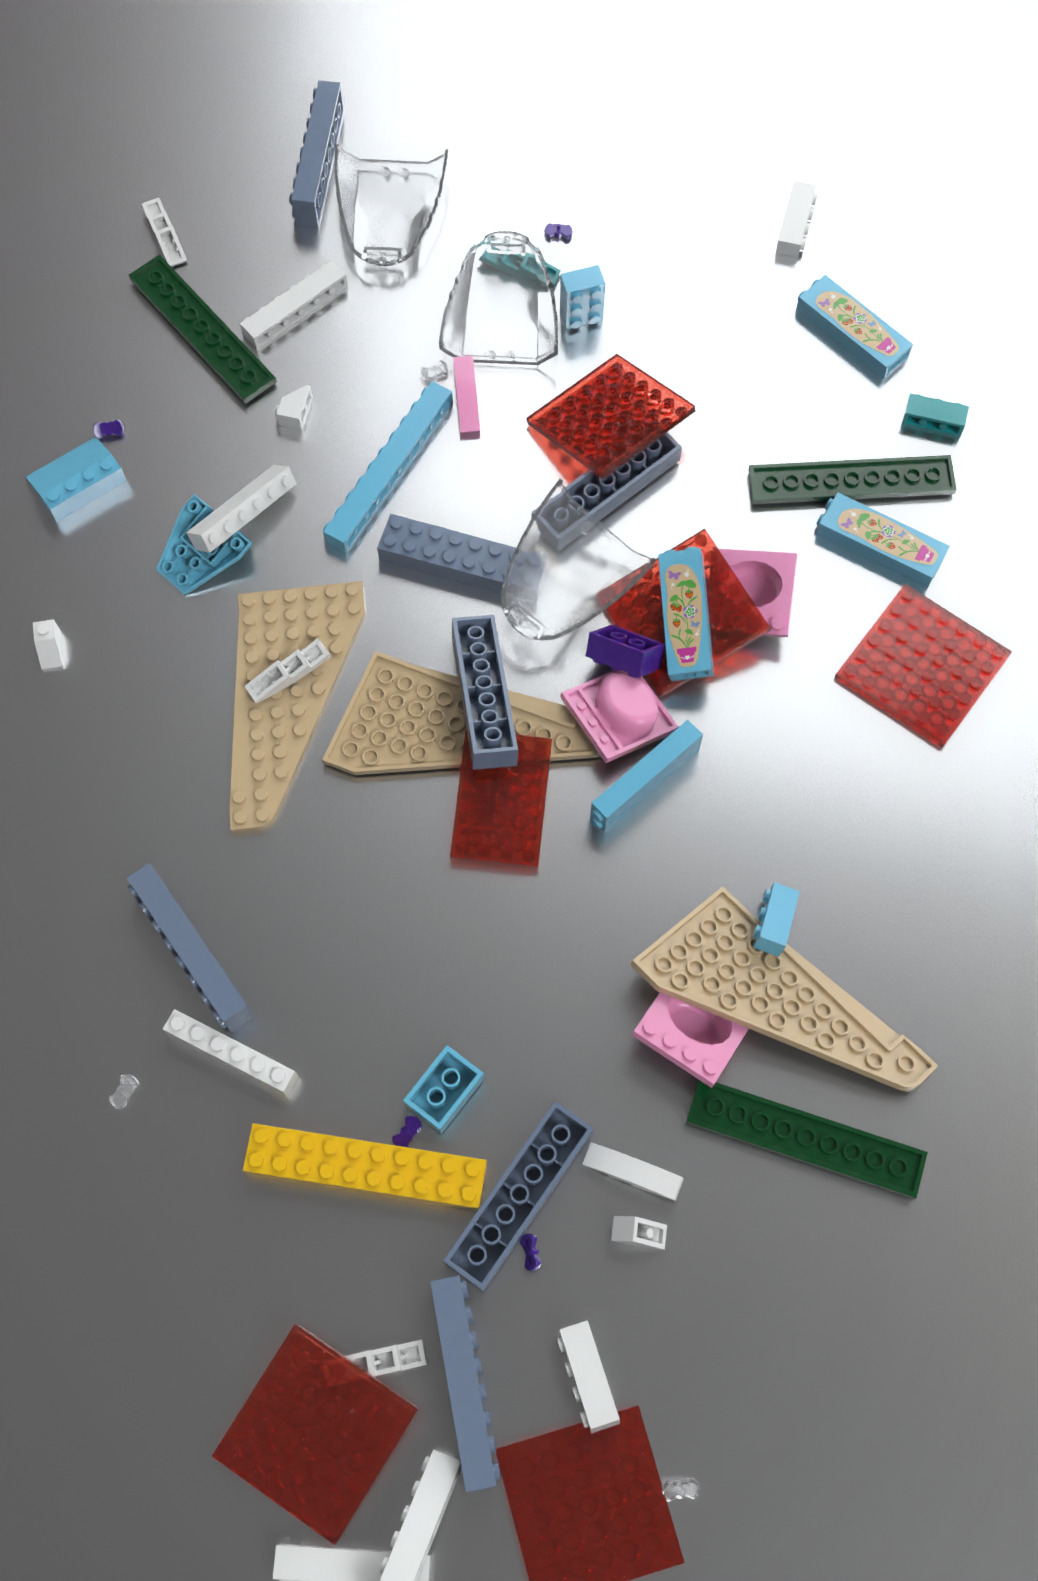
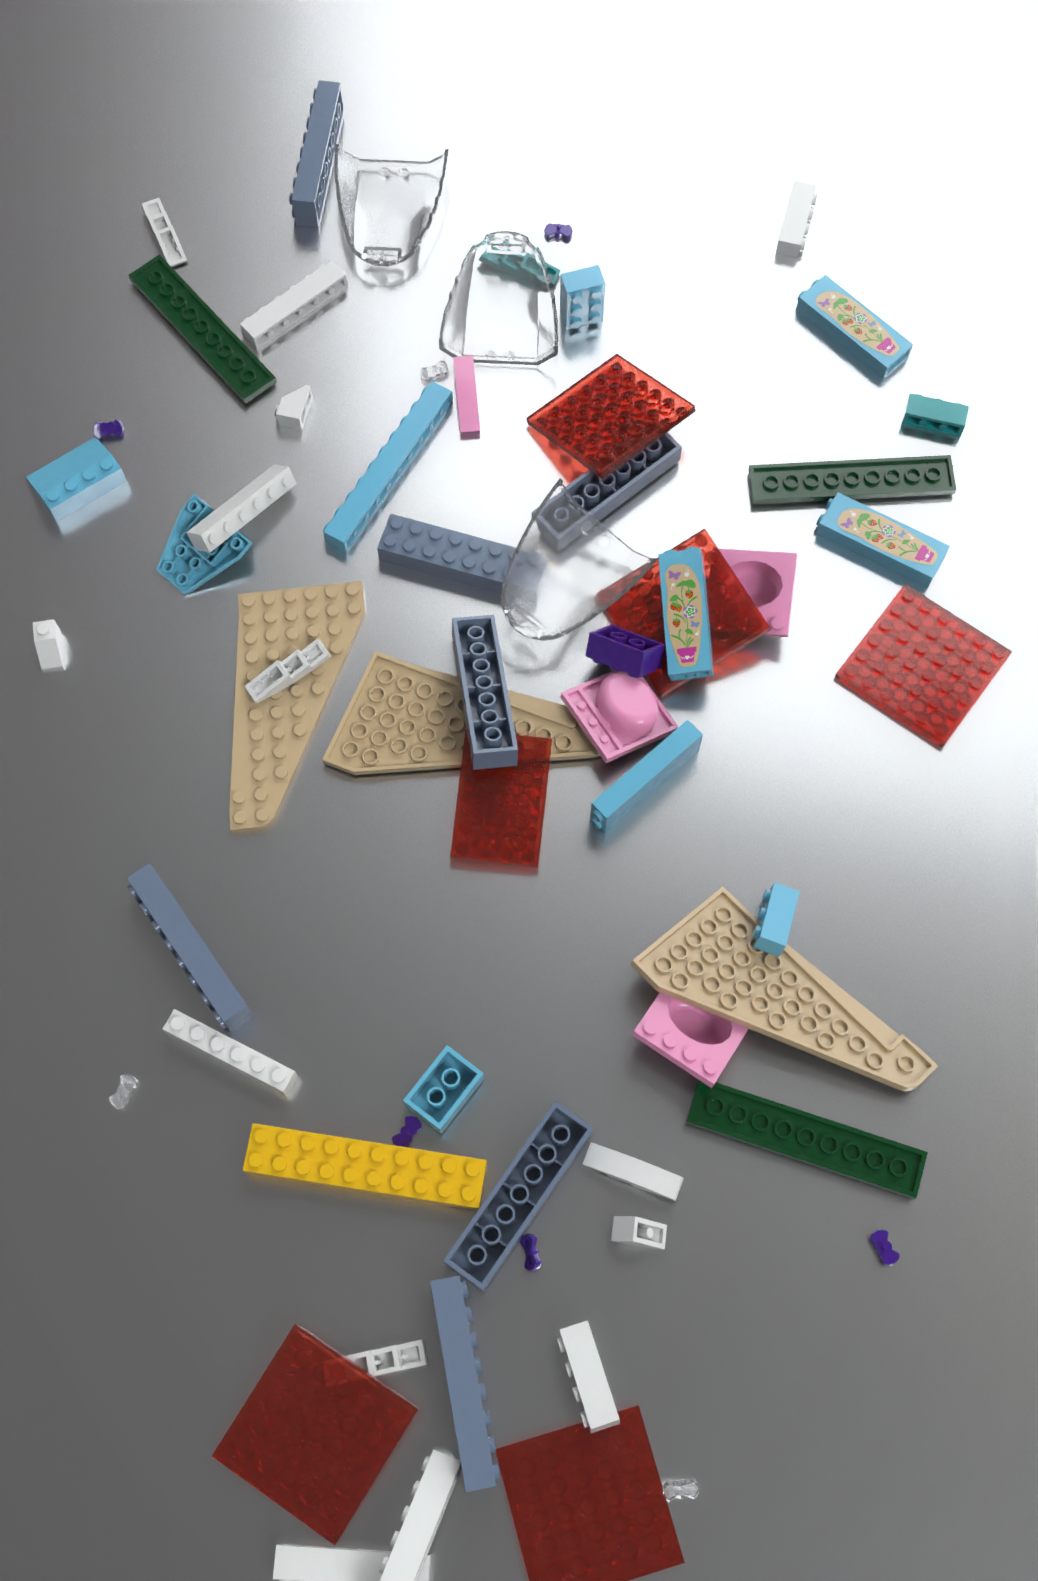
none -> dark purple piece [870,1229,900,1266]

